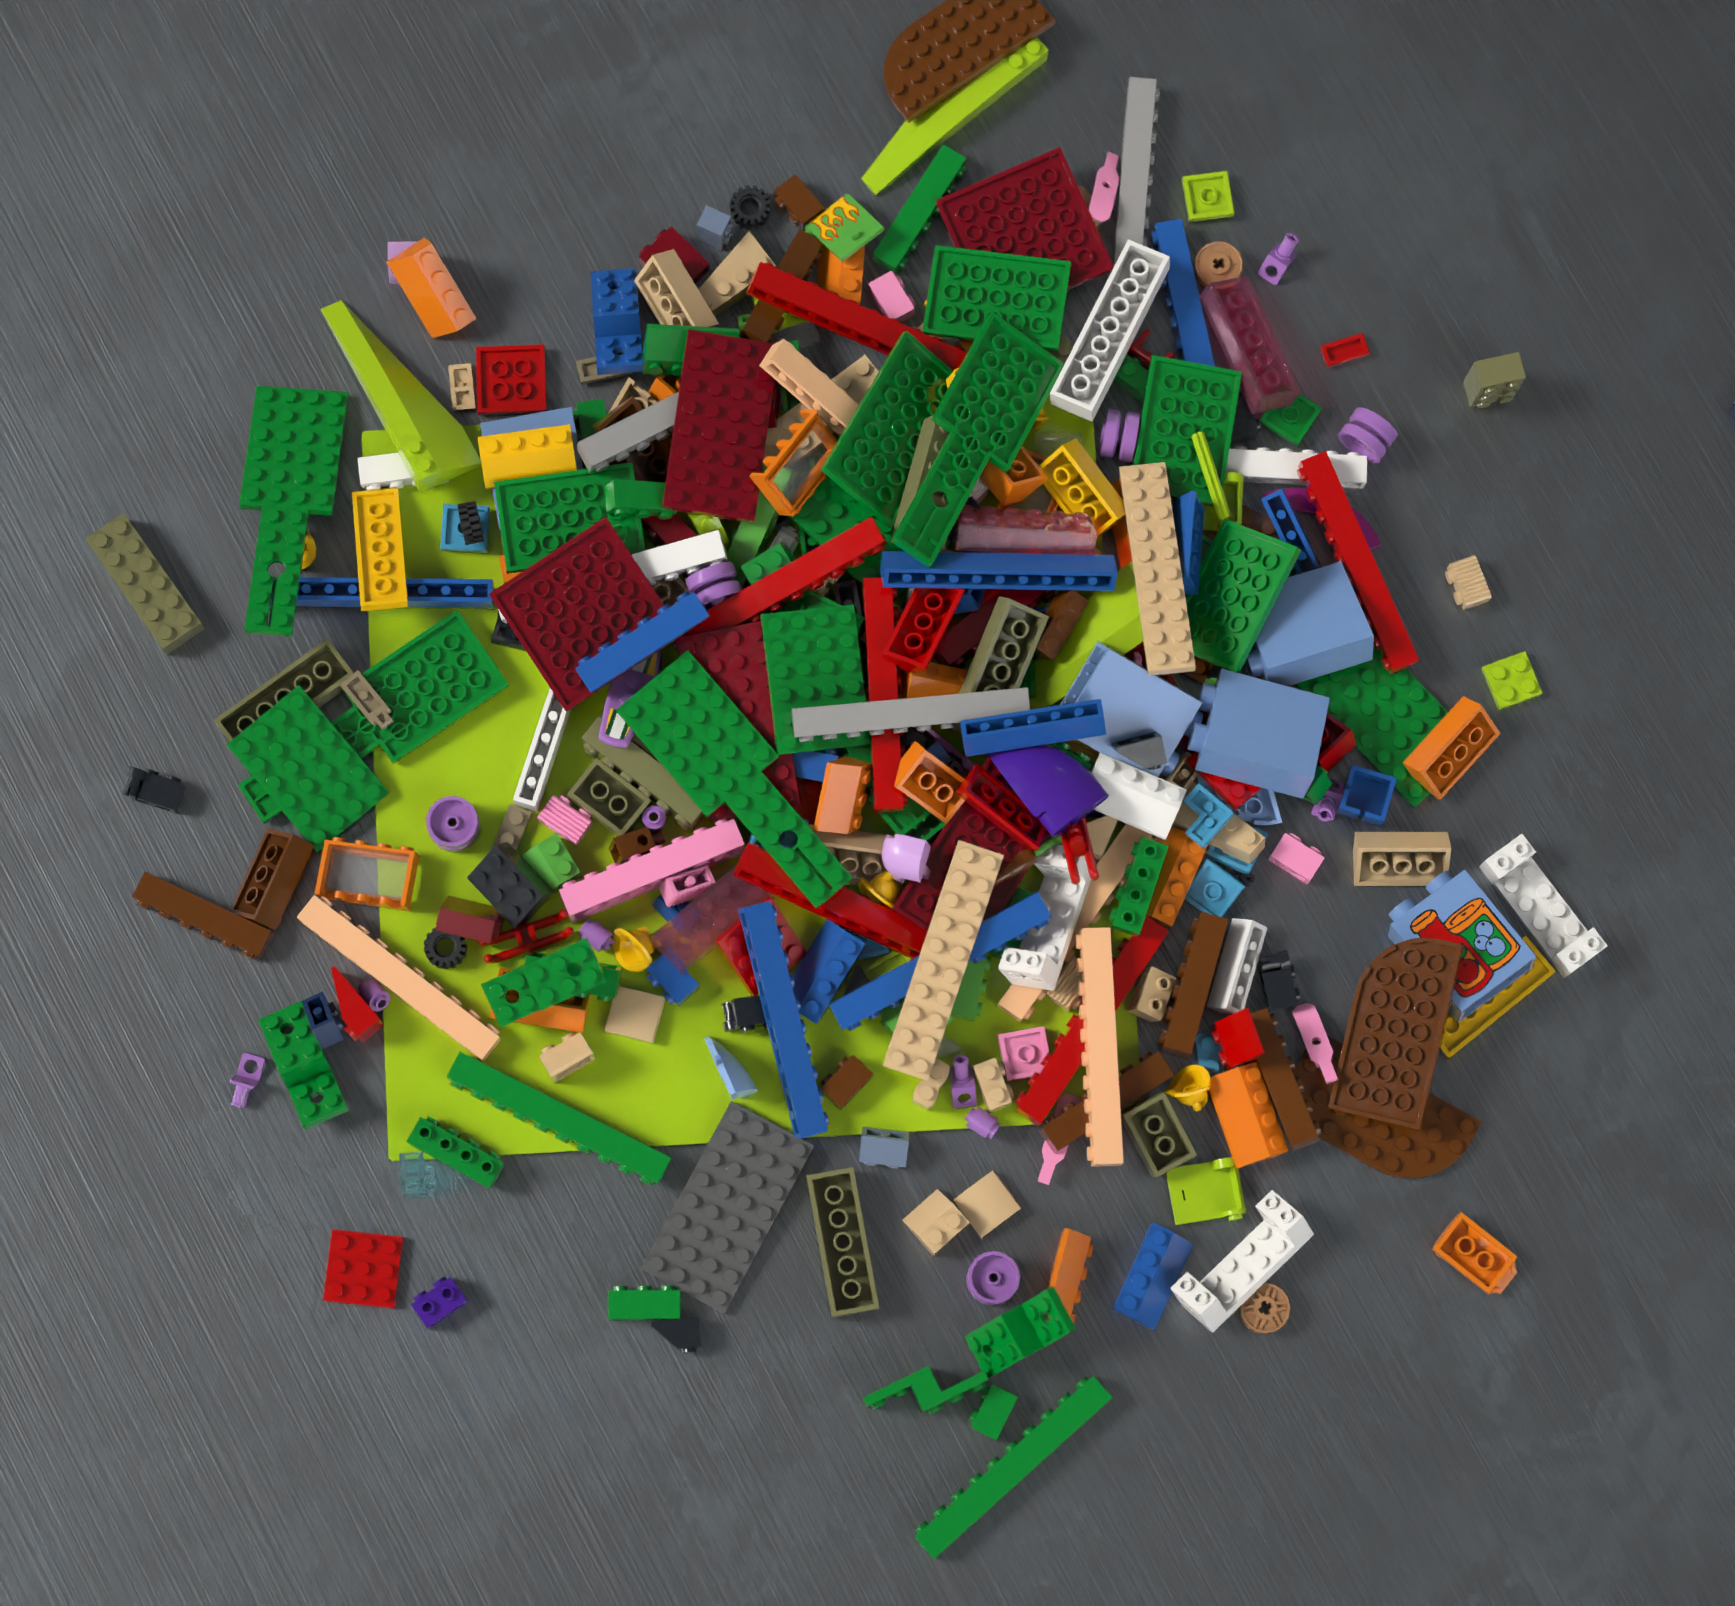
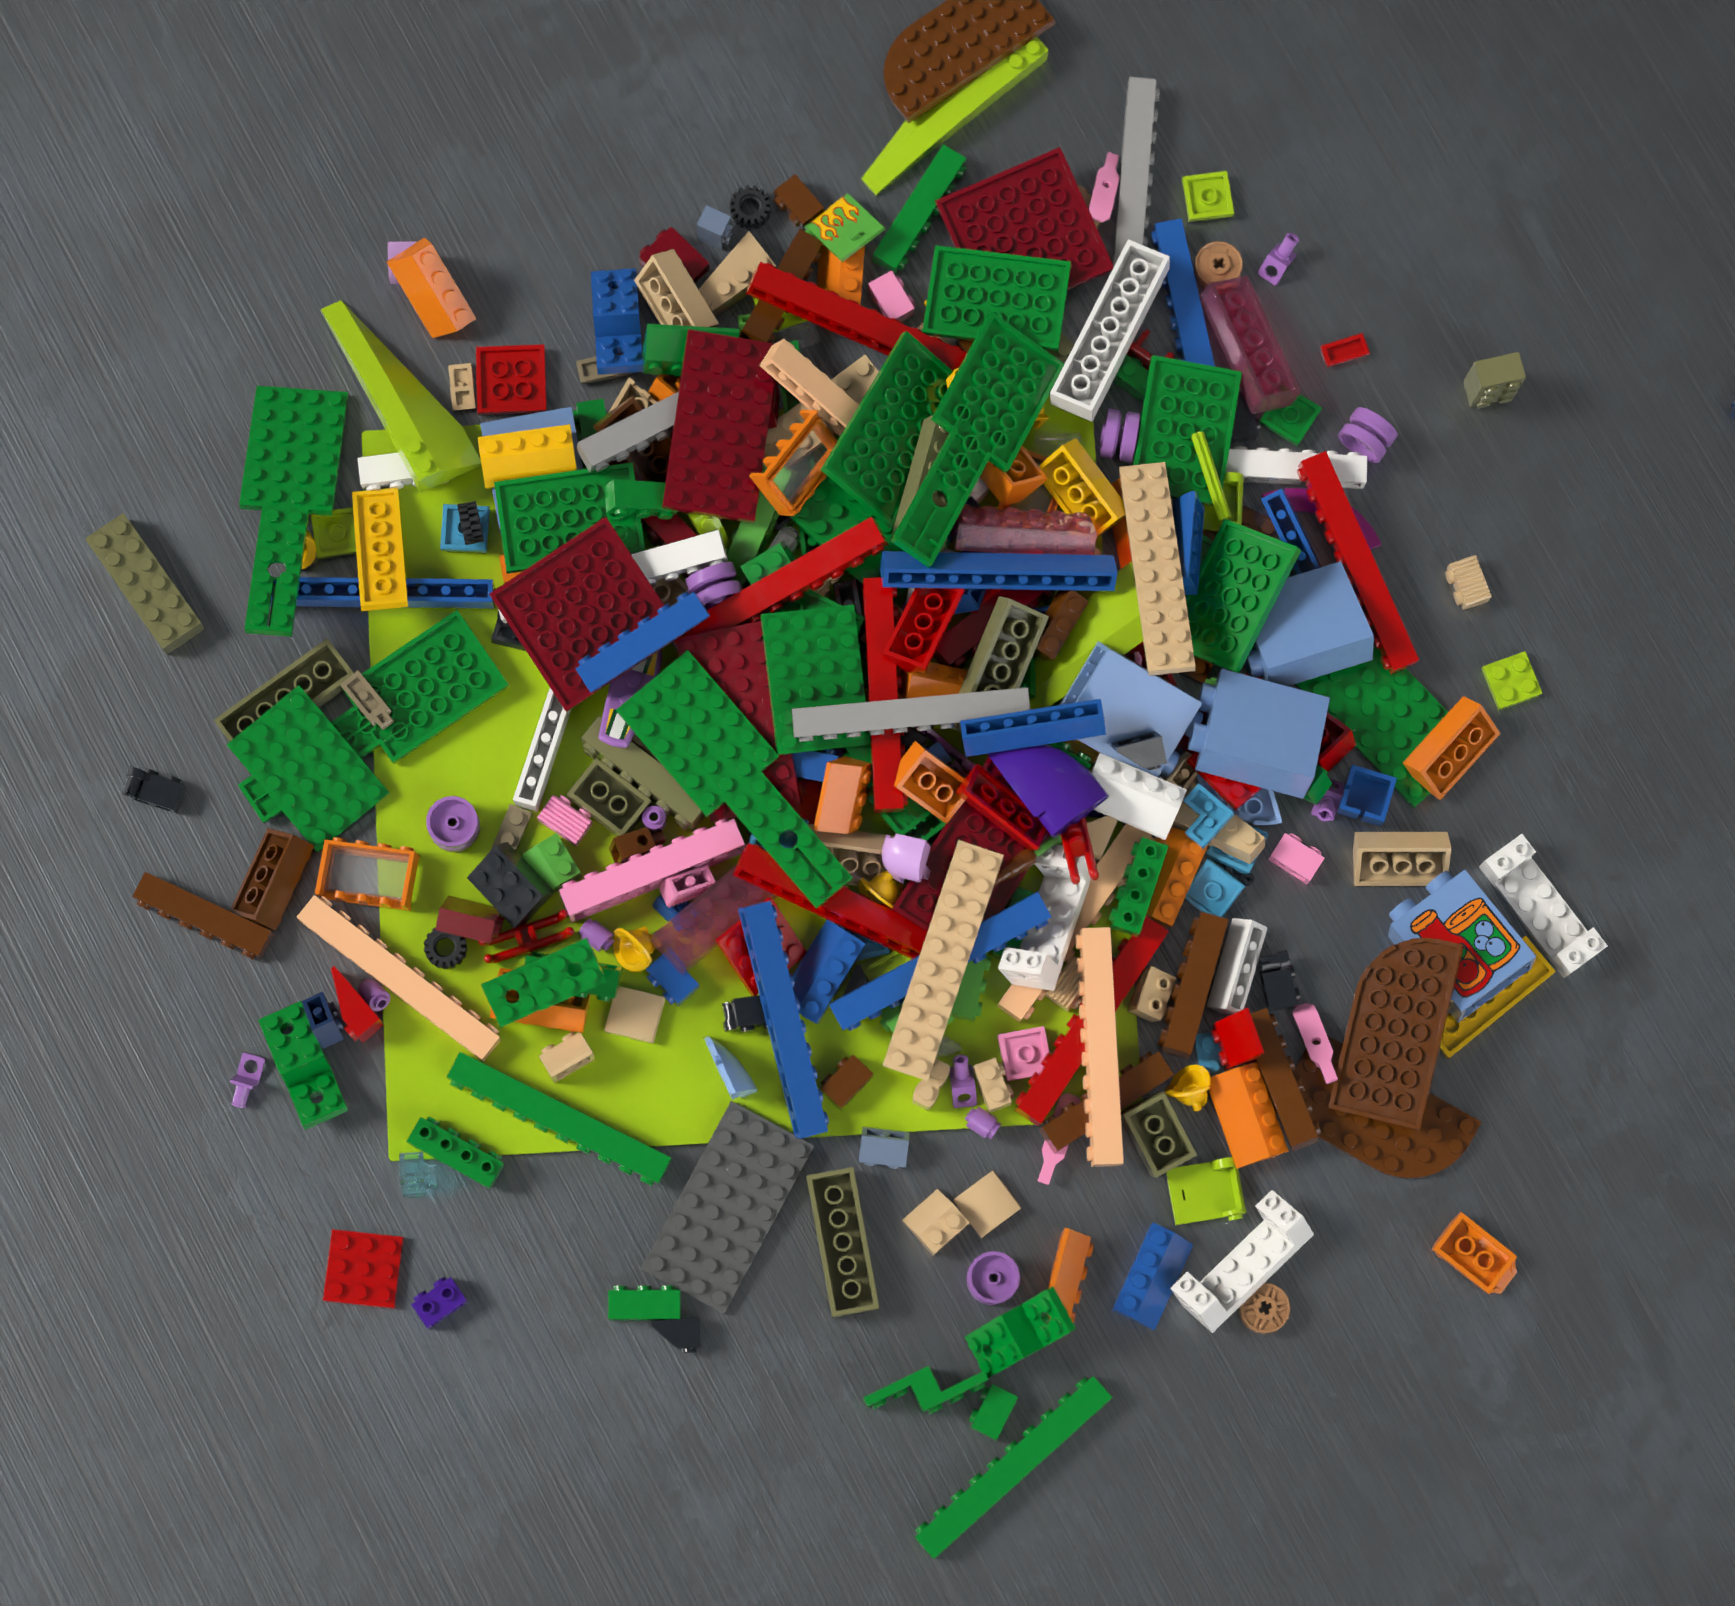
none -> lime plate [311,507,357,560]

